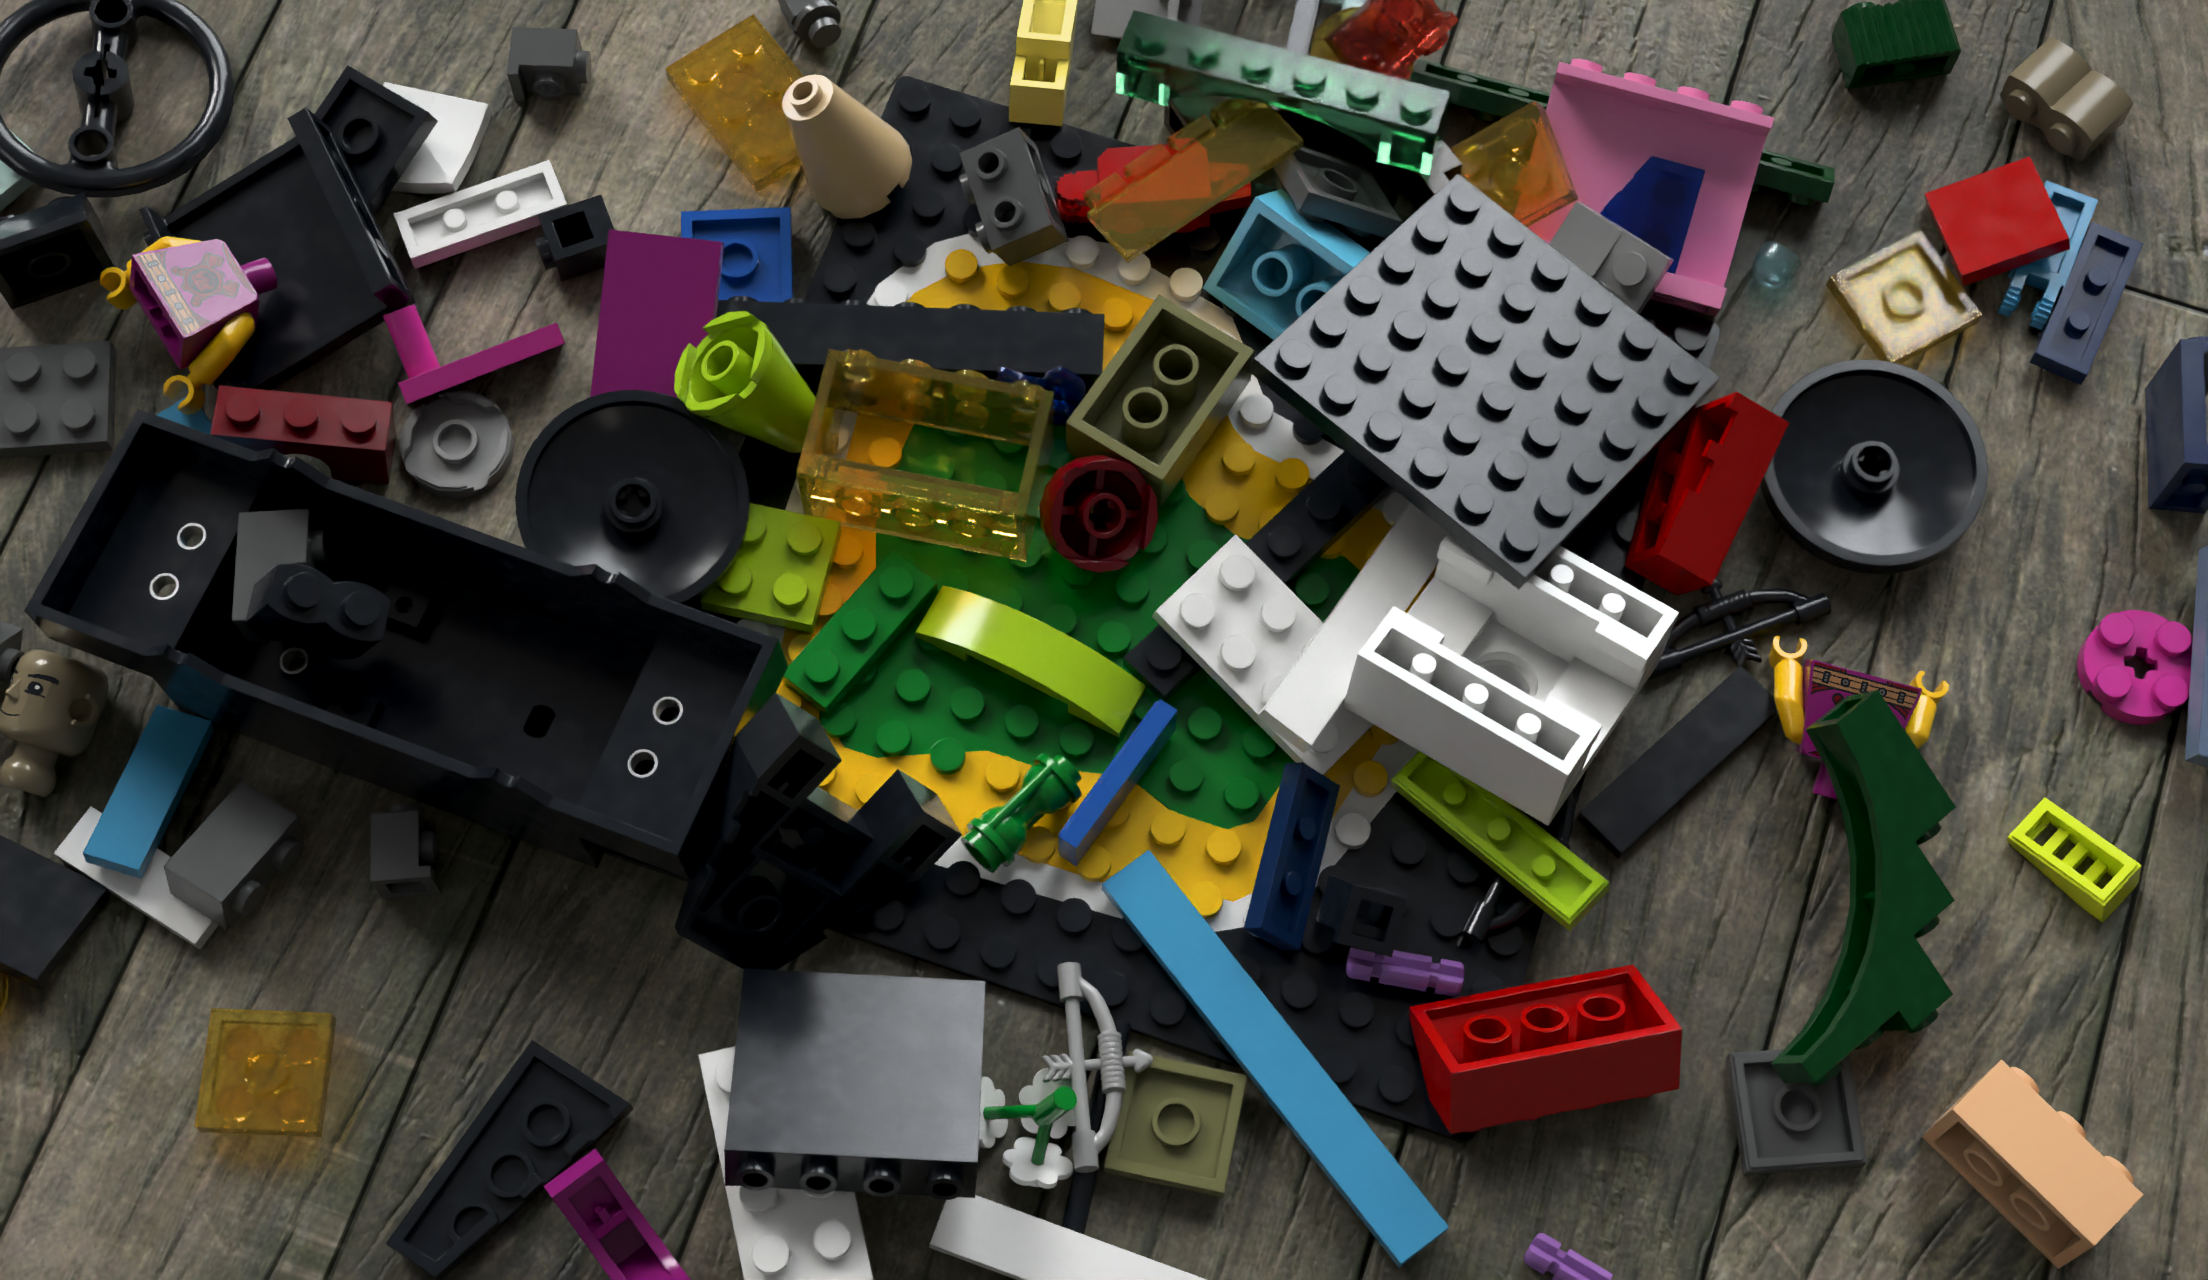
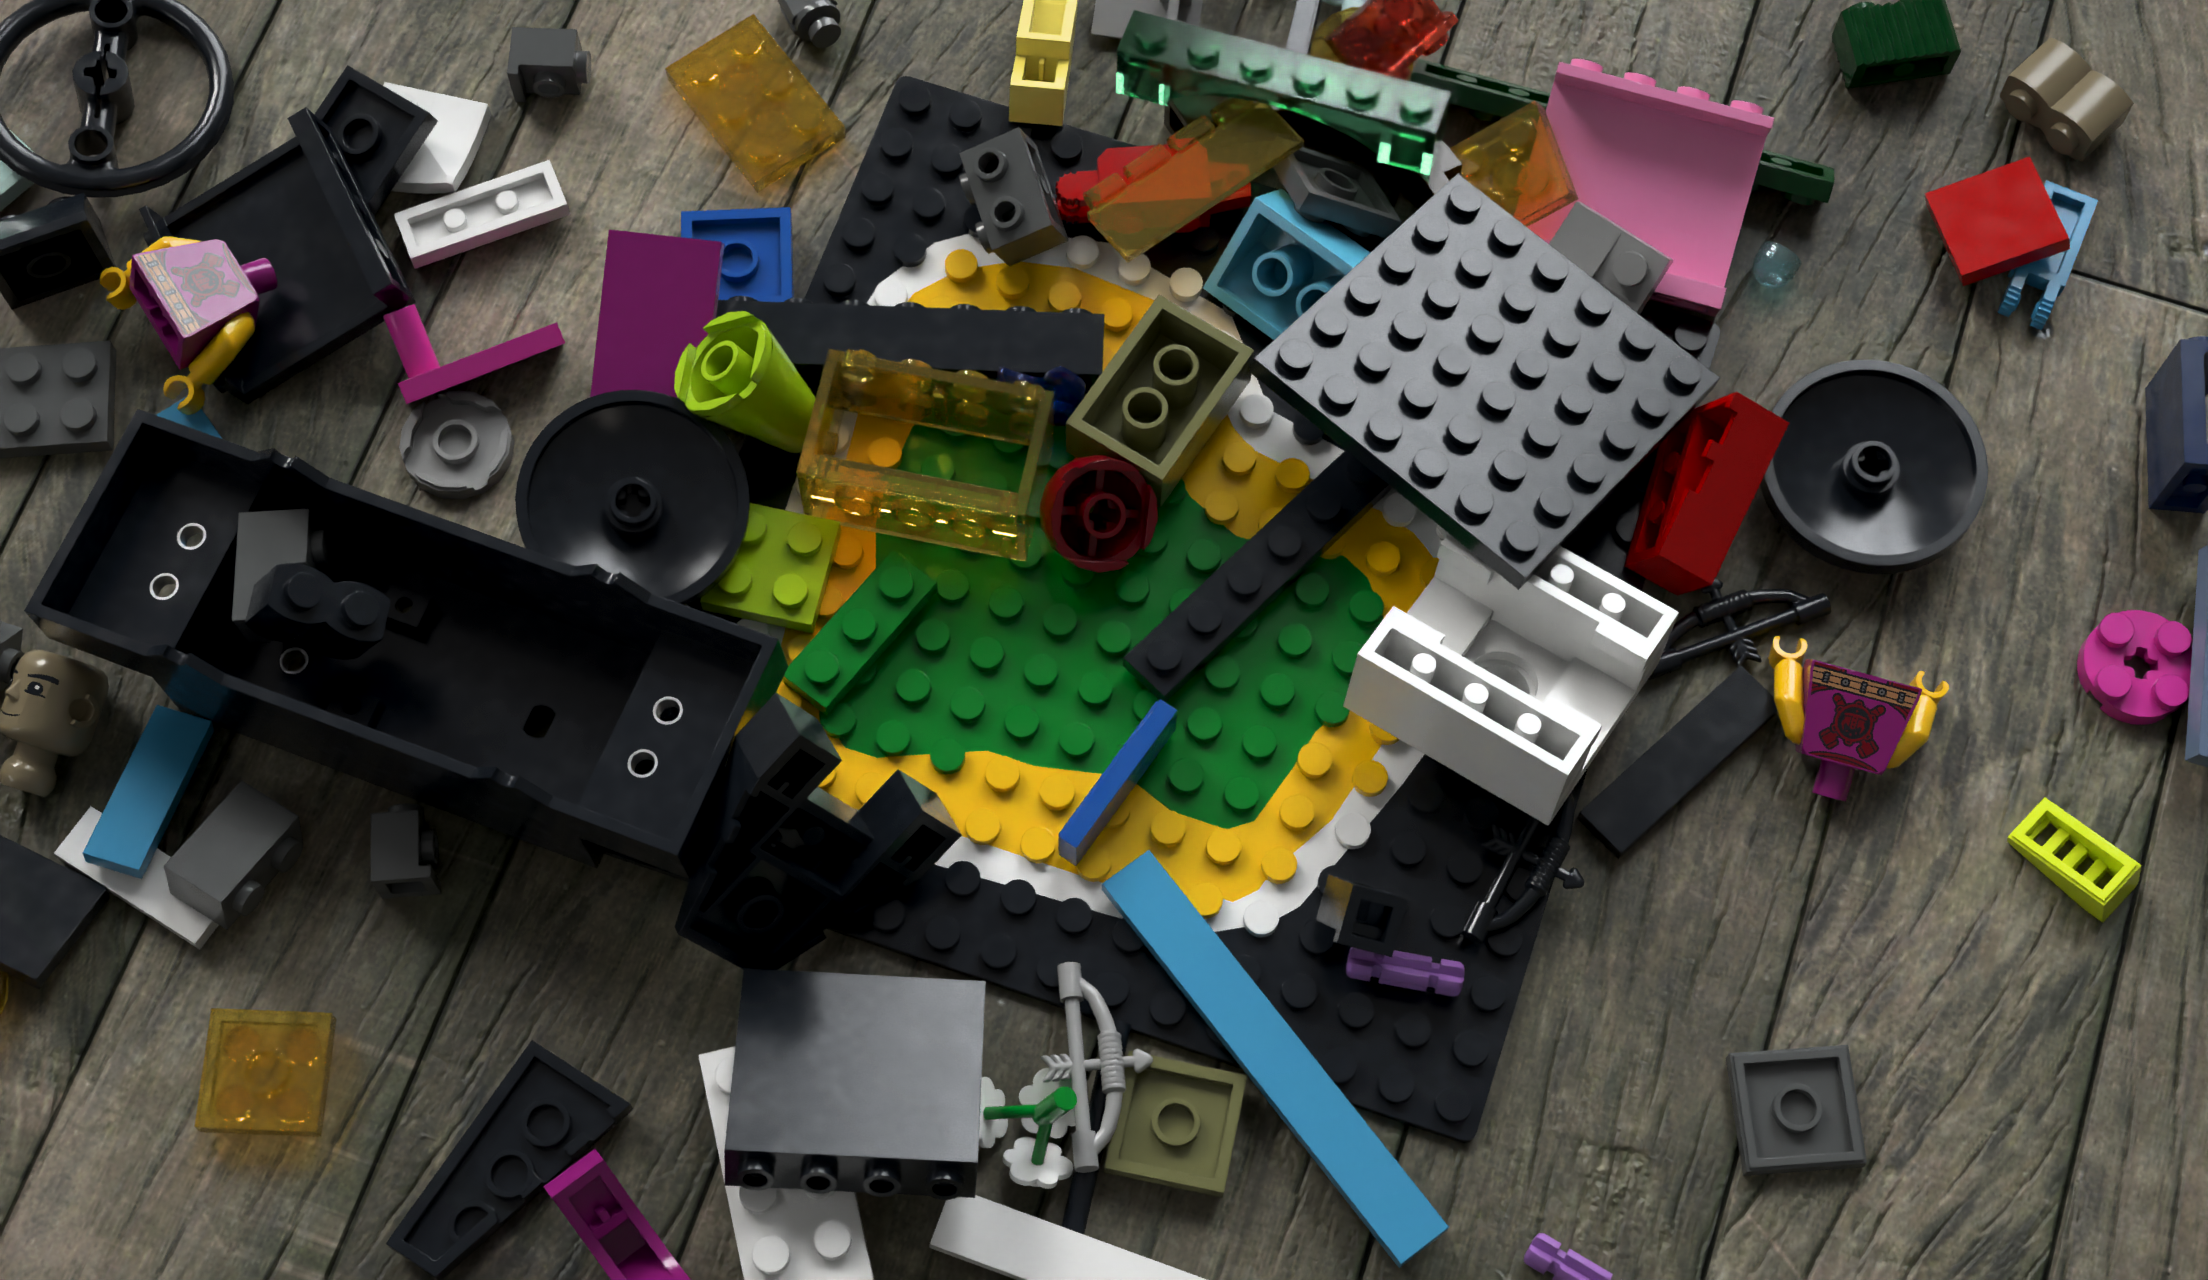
dark red arch [210,385,396,485] -> none
black brick [535,195,614,282] -> none
tan cone [782,74,912,219] -> none
lime slope [915,585,1146,738] -> none
green piece [961,753,1082,873] -> none
white plate [1152,534,1374,775] -> none
dark blue plate [1244,762,1340,951] -> none
white tile [1257,502,1448,753] -> none
lime tile [1391,751,1610,932] -> none
red slope [1409,964,1682,1134] -> none
clear blue wing [1600,156,1705,274] -> none
dark green arch [1771,690,1956,1086] -> none
clear yellow tile [1826,230,1982,364] -> none
light nougat brick [1922,1060,2144,1269] -> none
dark blue plate [2029,222,2143,385] -> none

